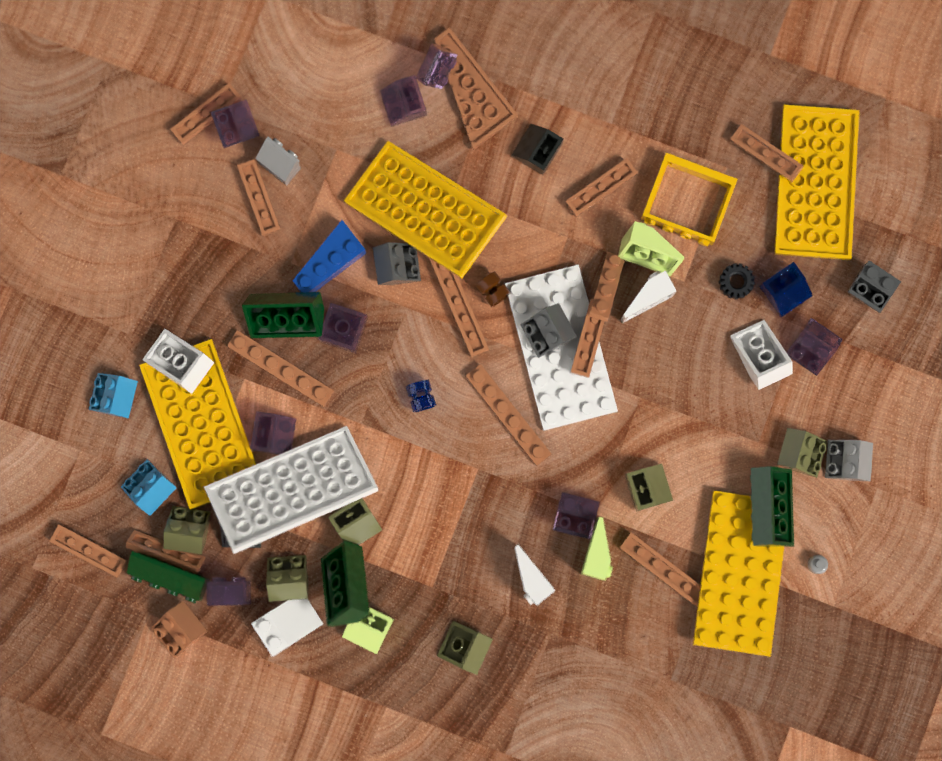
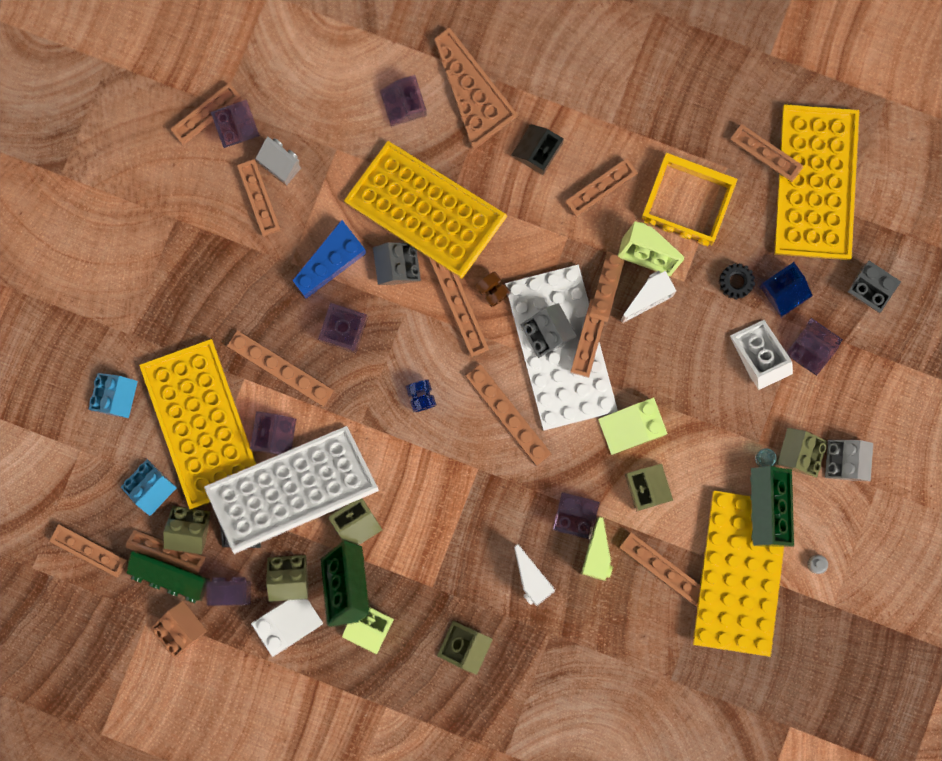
white slope [142,329,214,394] -> none
dark green slope [242,292,324,338] -> none
slope [416,43,458,89] -> none
none -> yellowish green slope [598,398,667,455]
none -> clear light blue wheel [755,448,777,467]

